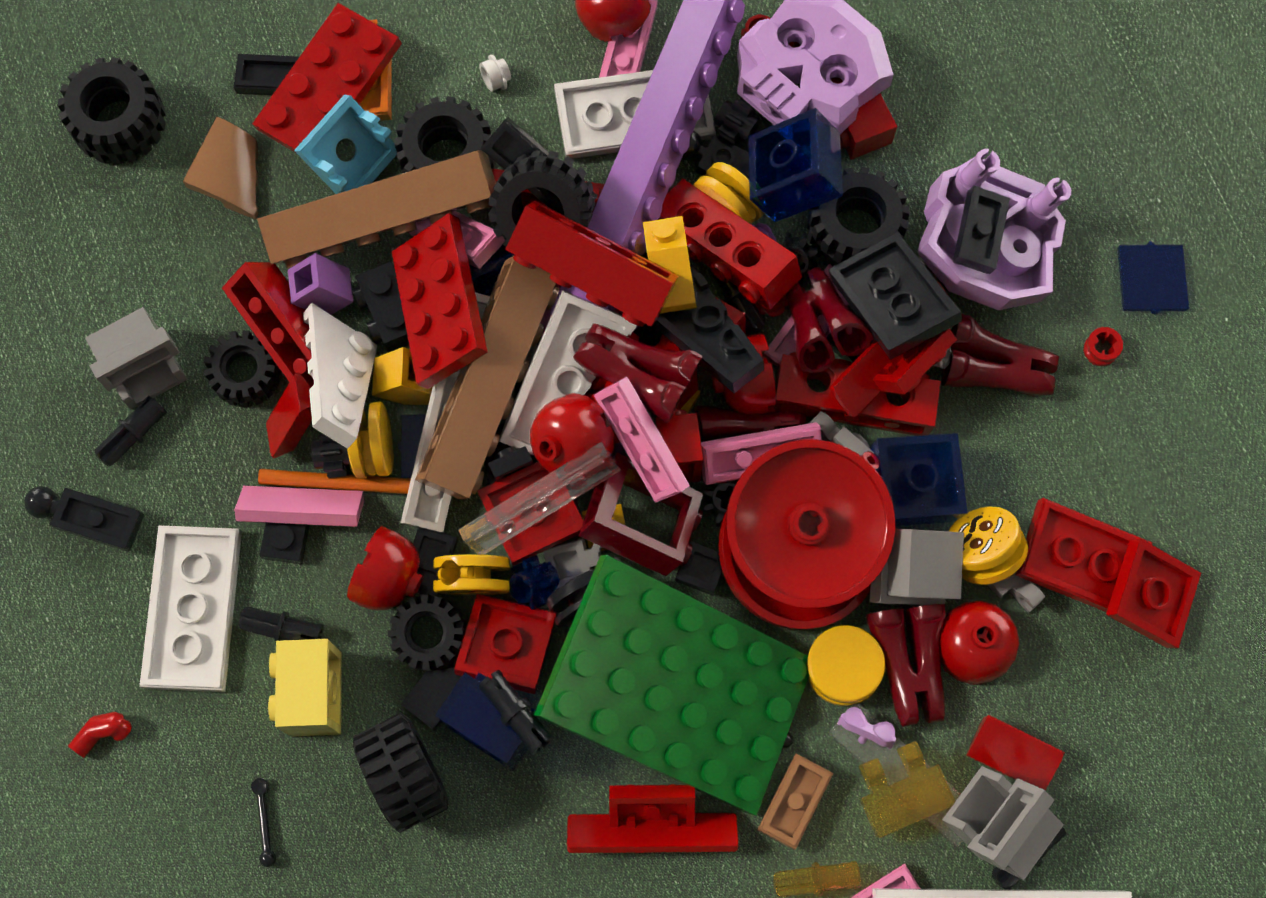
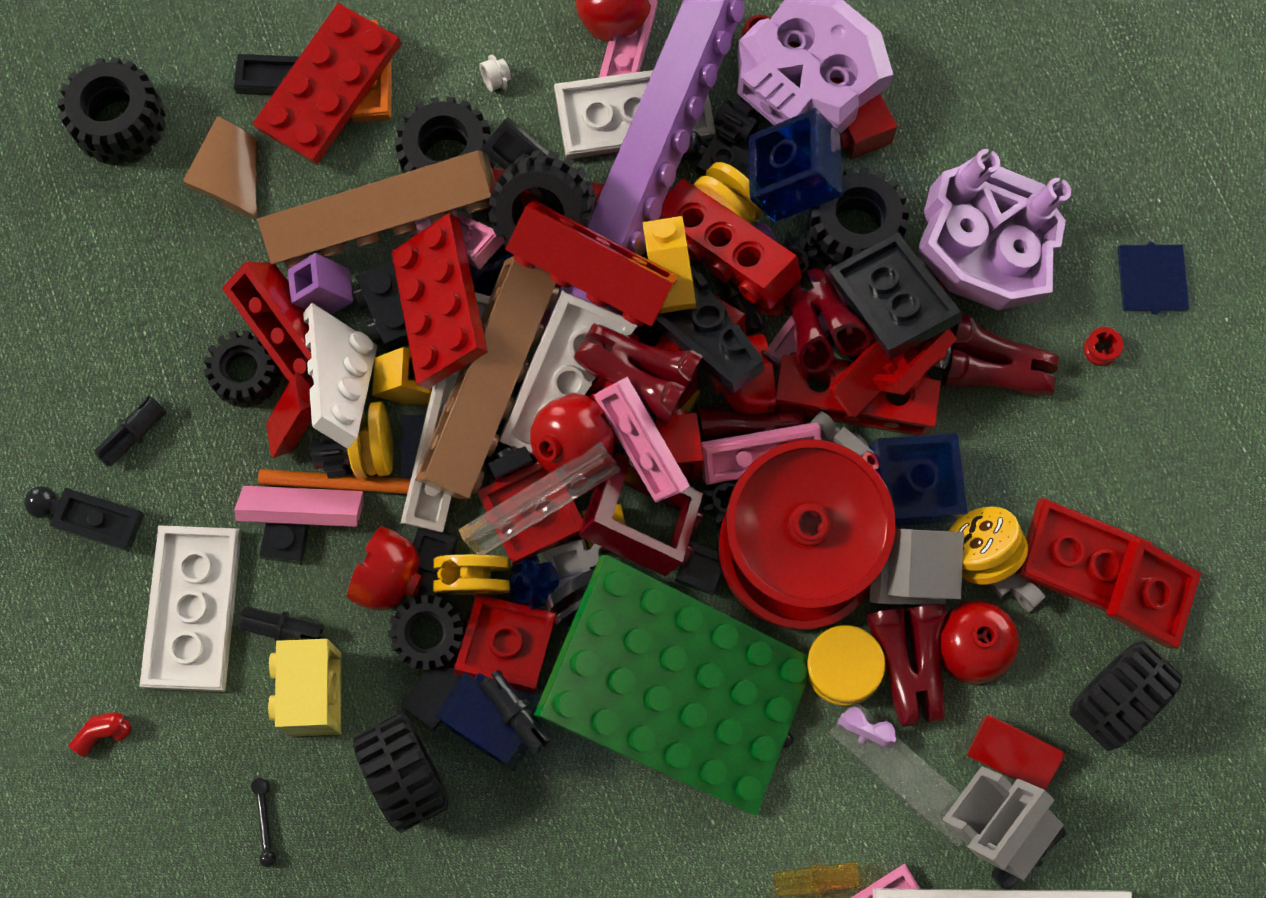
light grey plate [85,307,188,410] -> none
medium azure piece [294,95,397,194] -> none
red bracket [567,784,738,853] -> none
medium nougat plate [757,754,834,850] -> none
clear yellow plate [858,741,955,838] -> none
black plate [953,186,1010,274] -> none
none -> black tyre [1069,640,1183,752]

